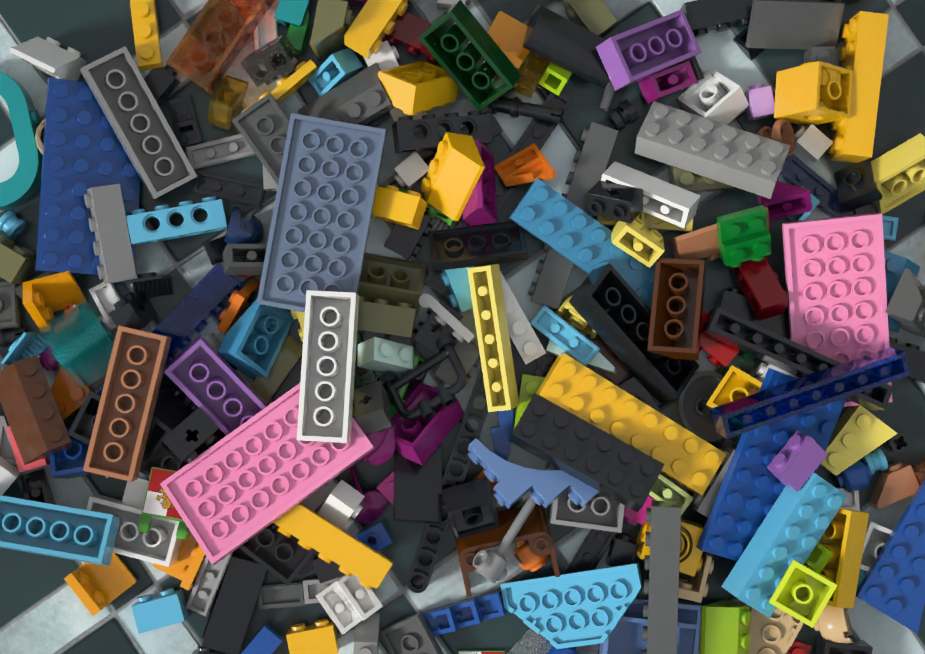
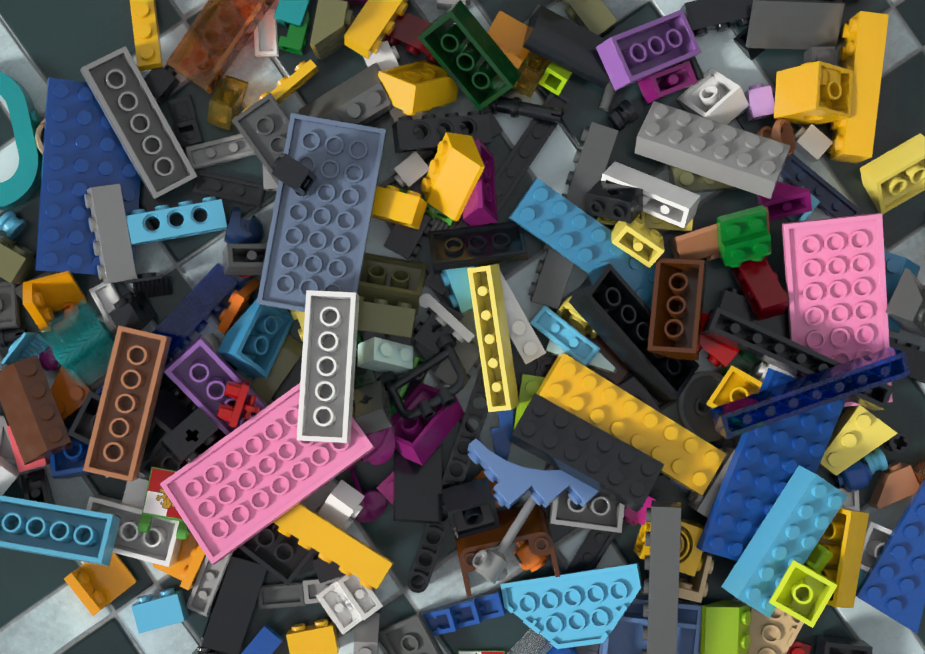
white slope [9,37,87,81] -> none
black slope [203,236,227,266] -> none
clear smoke brick [241,34,300,87] -> none
medium azure slope [308,48,364,97] -> none
blue brick [356,519,393,551] -> none
orange wing [494,143,557,187] -> none
black brick [605,533,639,567] -> none
yellowish green brick [649,474,694,515] -> none
medium lavender brick [767,431,828,492] -> none
tan cylinder [814,605,853,644] -> none
black piece [834,158,882,213] -> none
medium azure tile [882,215,899,241] -> none
none -> red hips [217,380,261,428]
none -> black brick [271,153,317,197]

